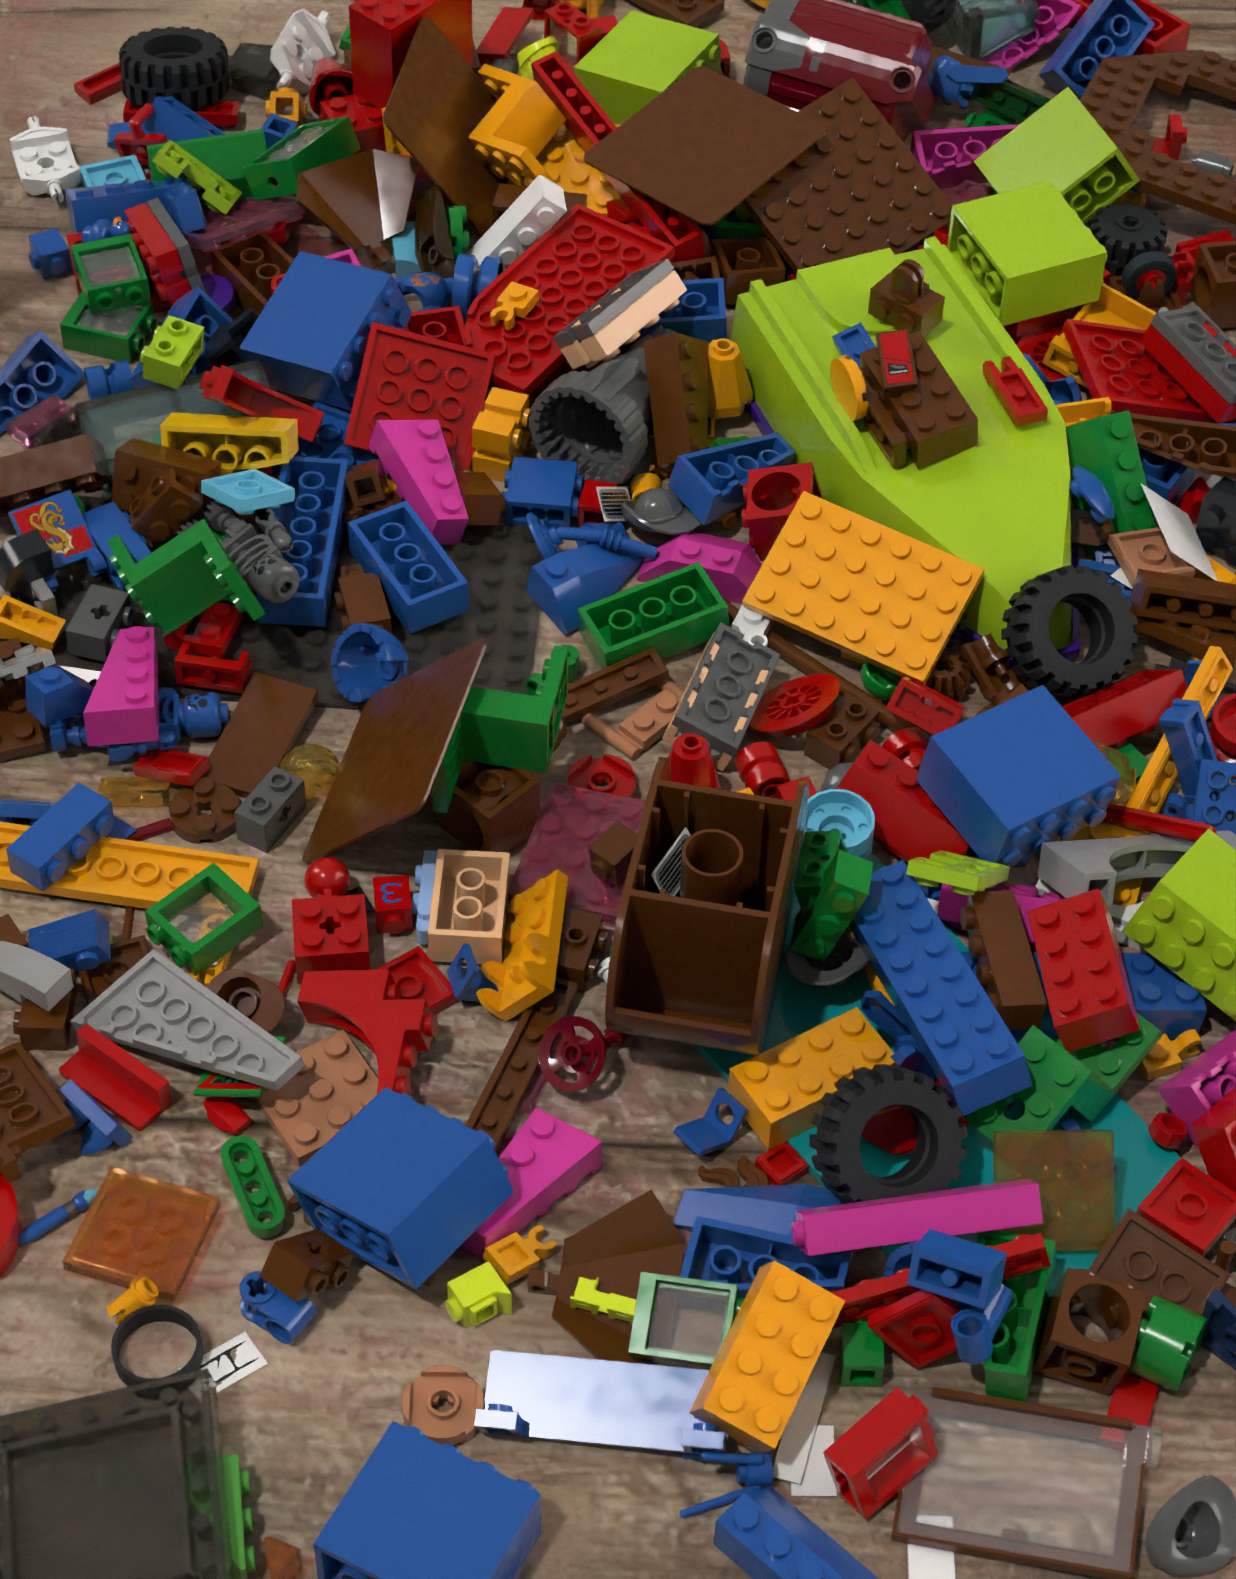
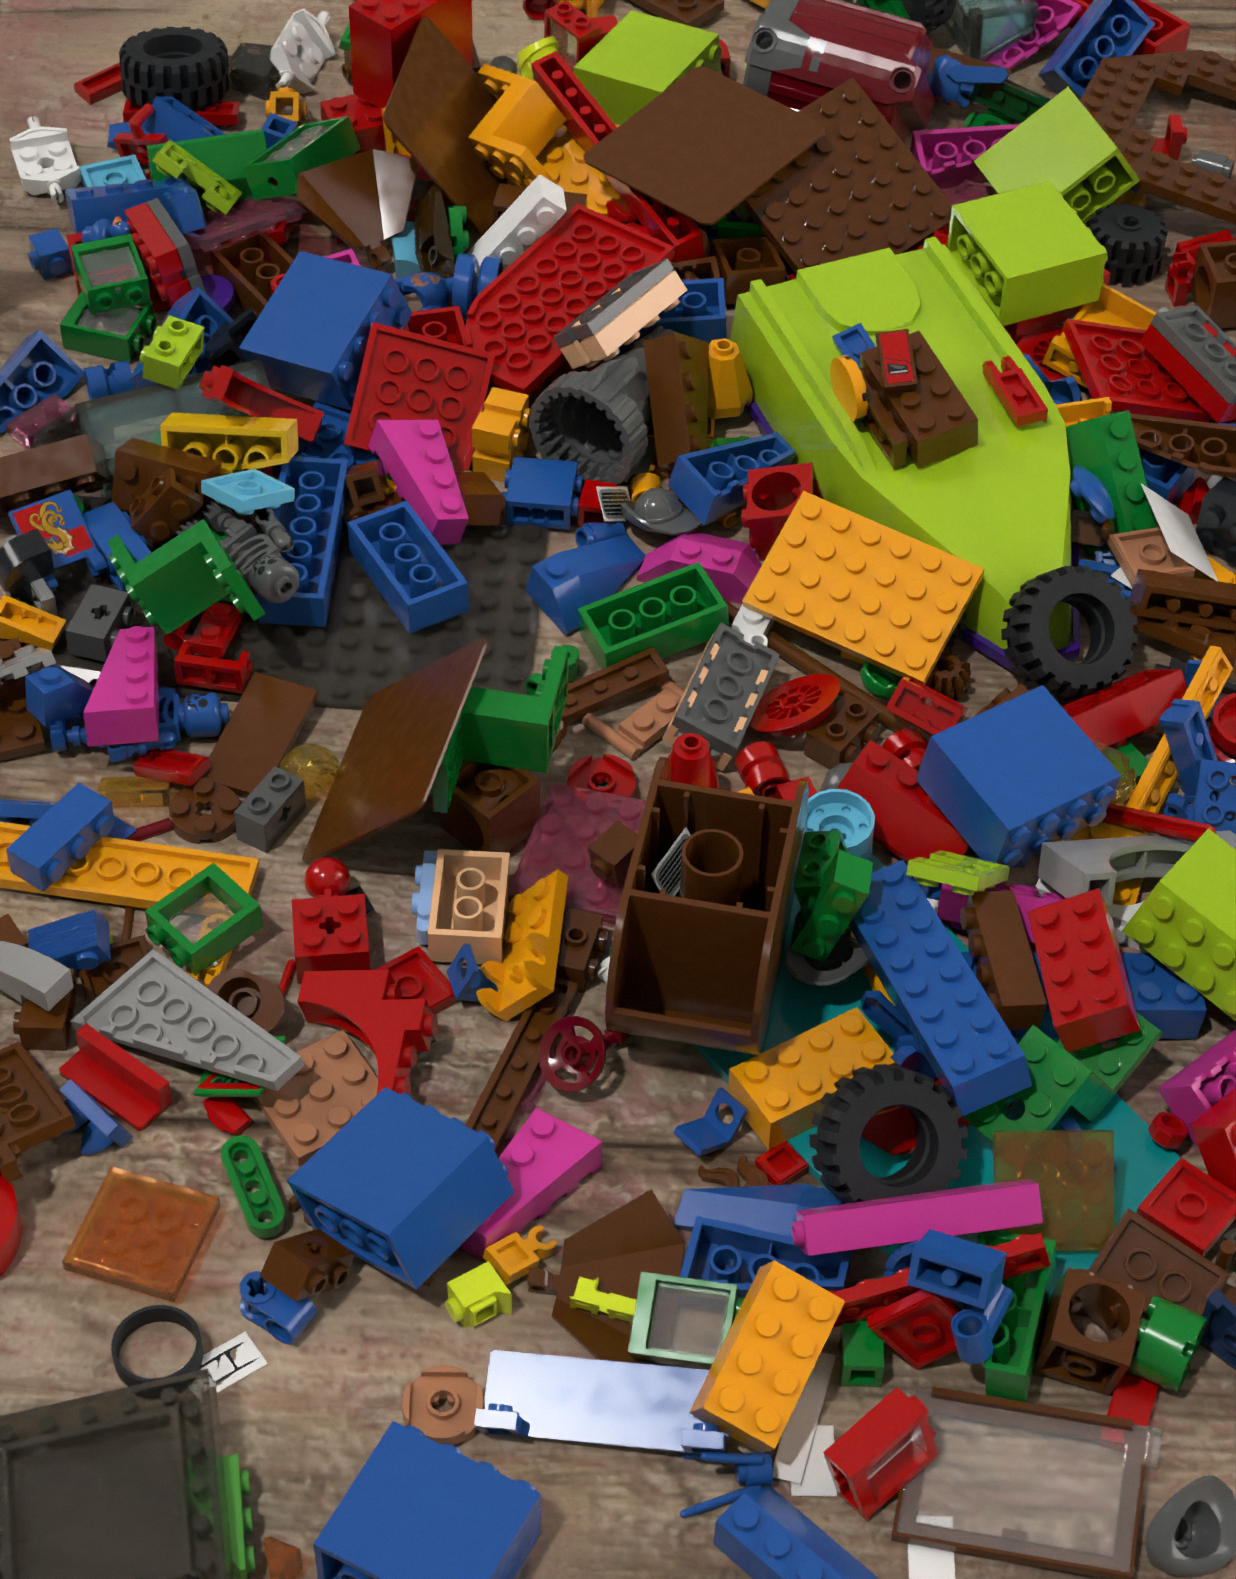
blue piece [18,1189,99,1245] -> none
light orange pin [106,1277,159,1325] -> none
red cone [308,57,353,119] -> none
blue hair [331,623,409,702] -> none
reddish brown hinge [333,564,392,634] -> none
red brick [373,875,413,934] -> none
red panel [476,7,534,67] -> none
light orange plate [490,282,539,331] -> none
blue dish [526,512,658,560] -> none
reddish brown brick [868,259,945,337] -> none
reddish brown hips [960,633,1020,700] -> none
plate [1109,251,1183,313] -> none
light orange plate [1138,1029,1202,1081] -> none

